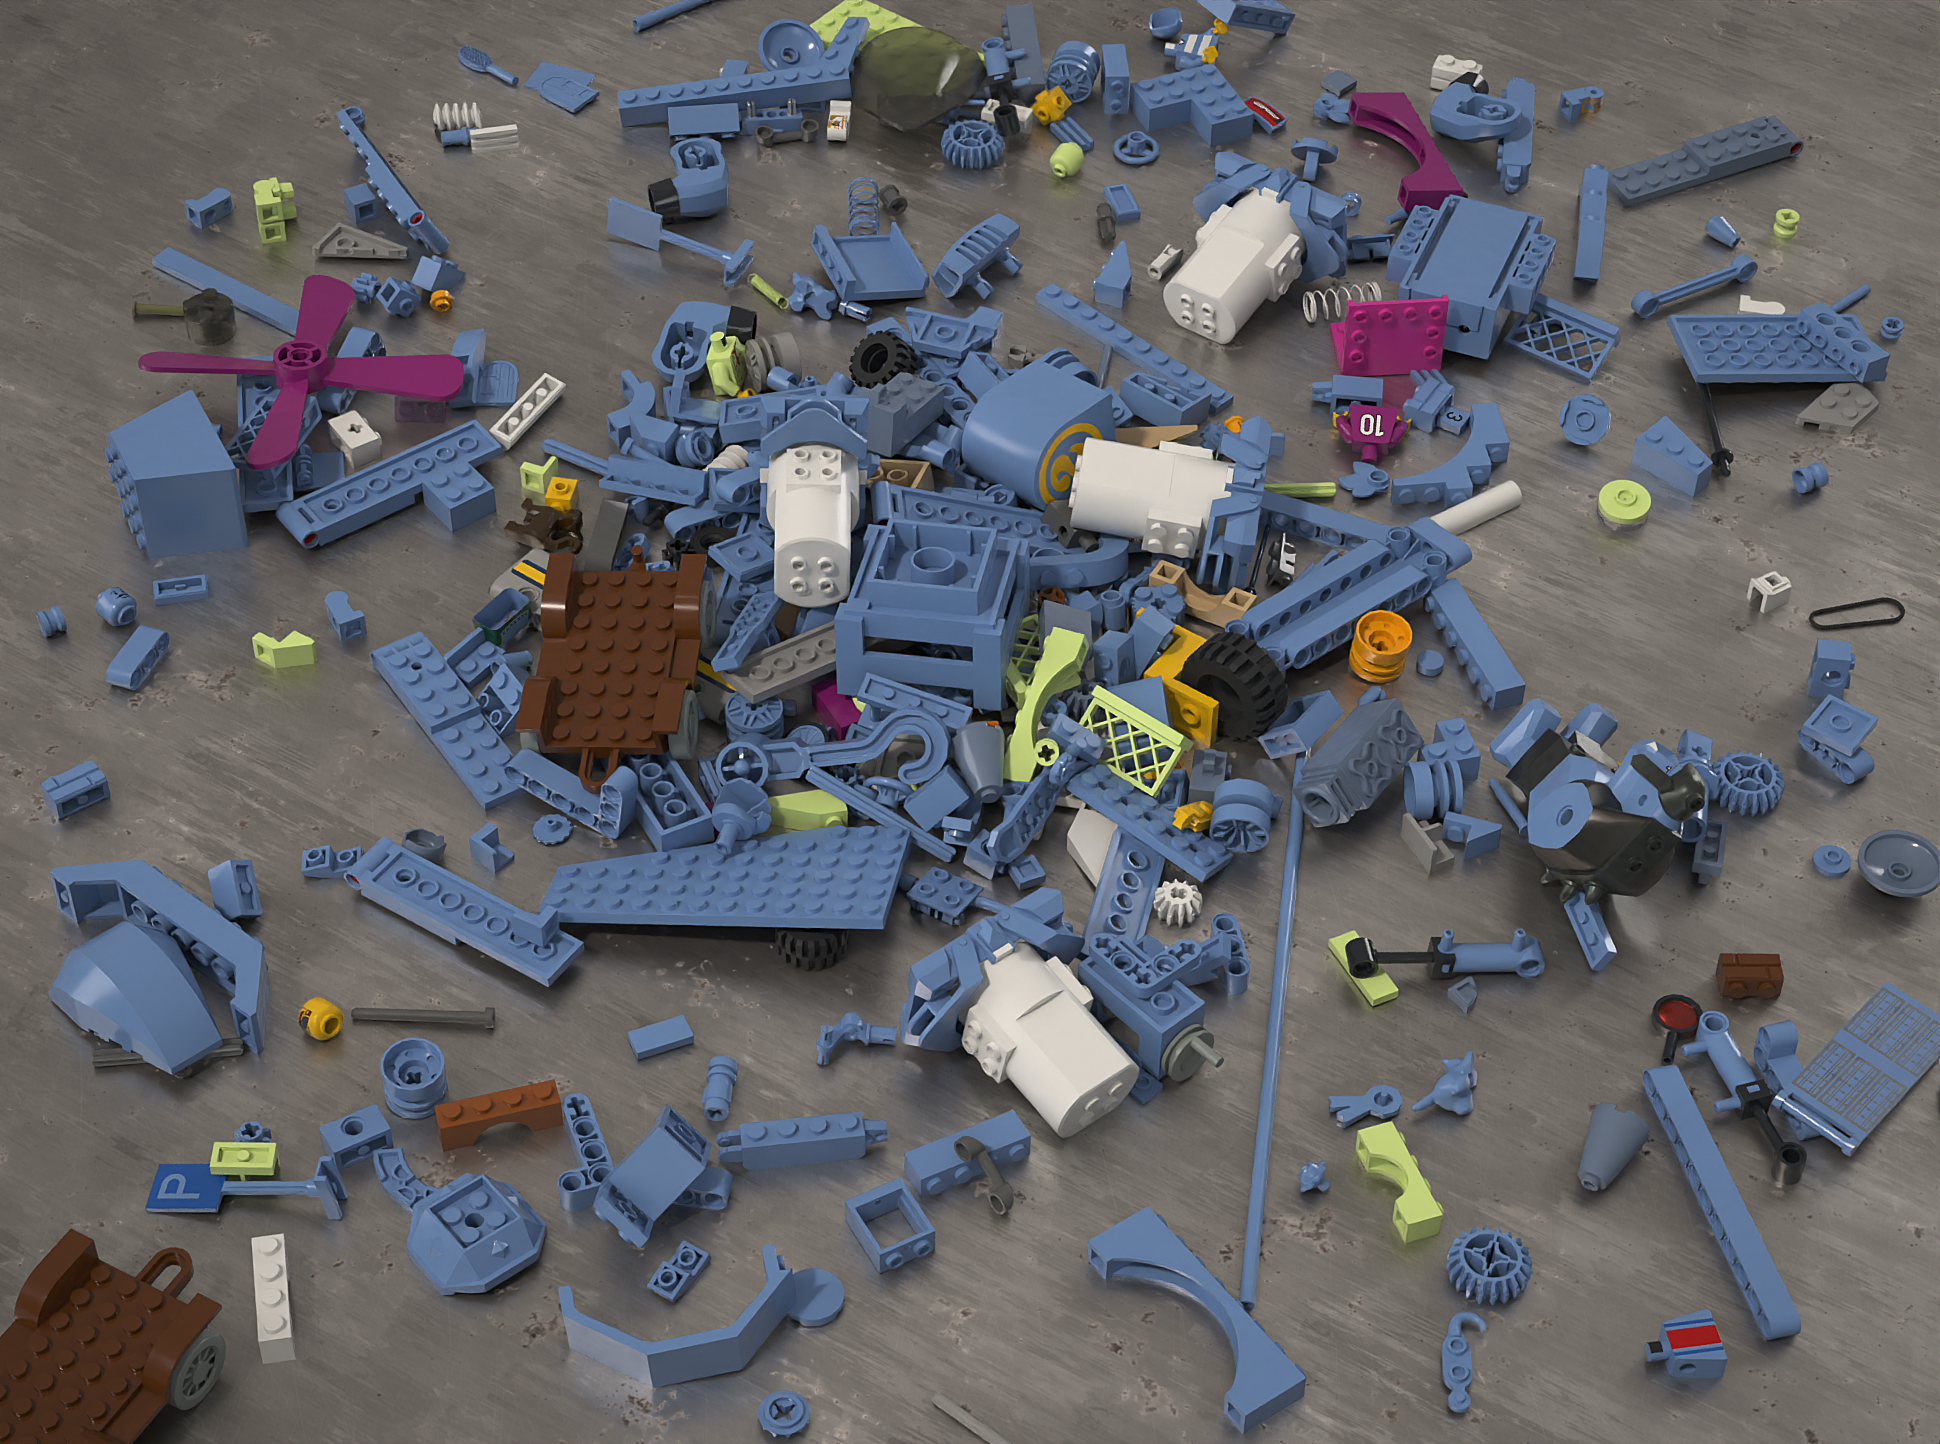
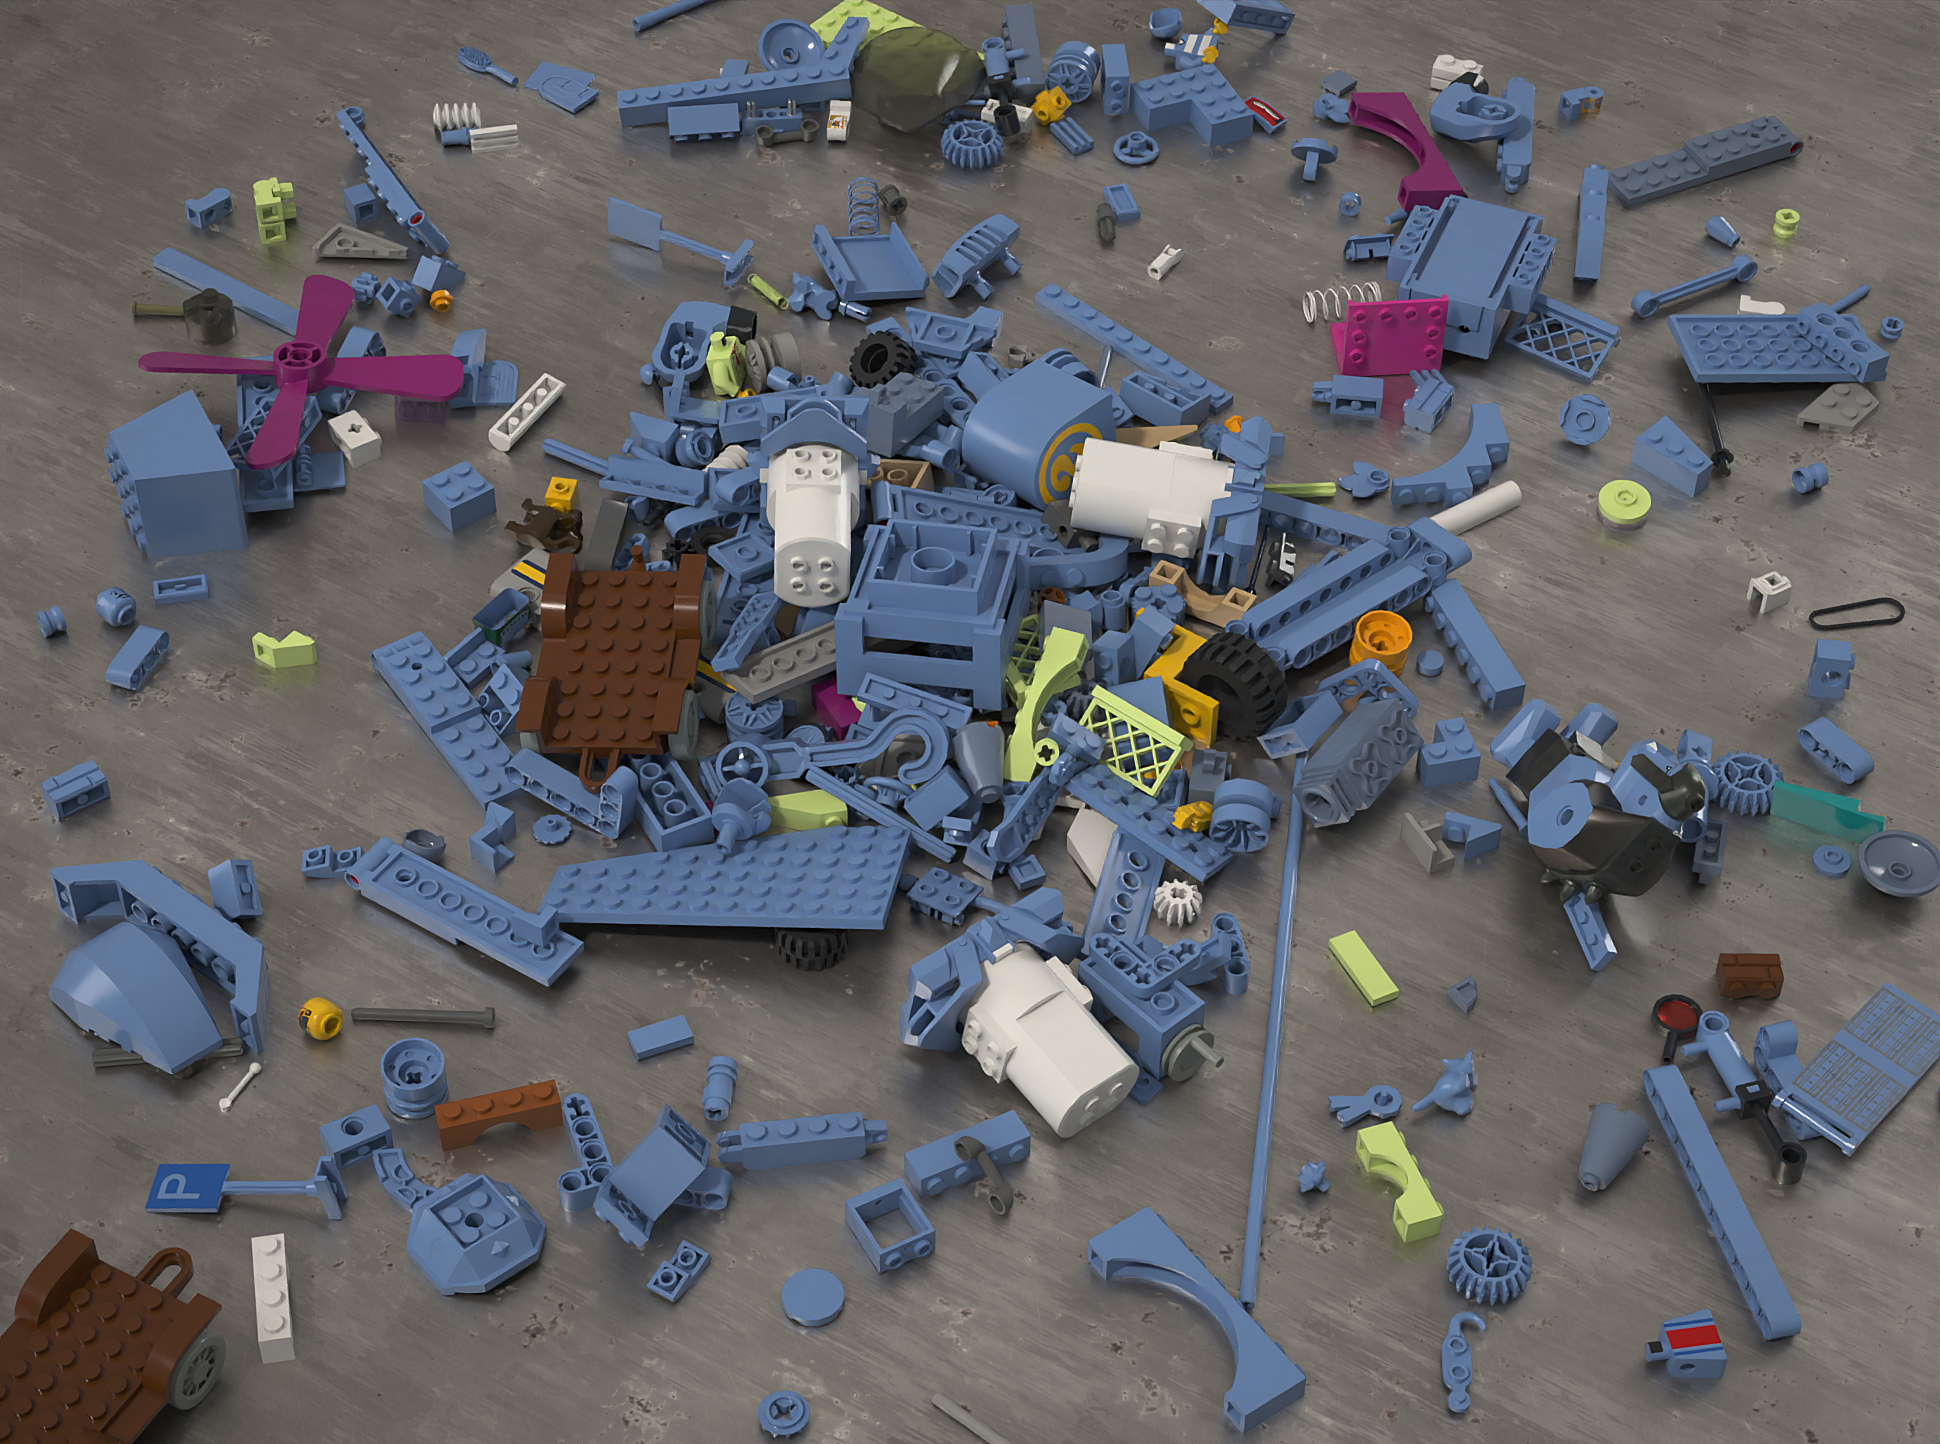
yellowish green panel [210,1142,280,1181] -> none
medium blue gear [233,1121,272,1143] -> none
medium blue hinge [276,419,503,549] -> none
medium blue leg [325,591,367,642] -> none
yellowish green panel [520,456,559,494] -> none
medium blue panel [558,1244,797,1388] -> none
medium blue arch [607,370,656,448] -> none
medium blue piece [647,138,729,223] -> none
medium blue pin [816,1012,897,1065] -> none
yellowish green head [1050,142,1085,177] -> none
medium blue slope [1092,240,1132,308] -> none
white piece [1163,151,1348,345] -> none
magenta torso [1333,404,1412,465] -> none
piece [1345,929,1545,979] -> none
medium blue wheel [1403,759,1464,820] -> none
medium blue tile [1437,406,1470,435] -> none
medium blue plate [1801,694,1879,757] -> none
none -> white hinge [219,1062,262,1111]
none -> medium blue slope [483,801,516,844]
none -> medium blue hinge [639,363,664,410]
none -> medium blue beam [1317,659,1419,719]
none -> teal slope [1770,780,1889,845]

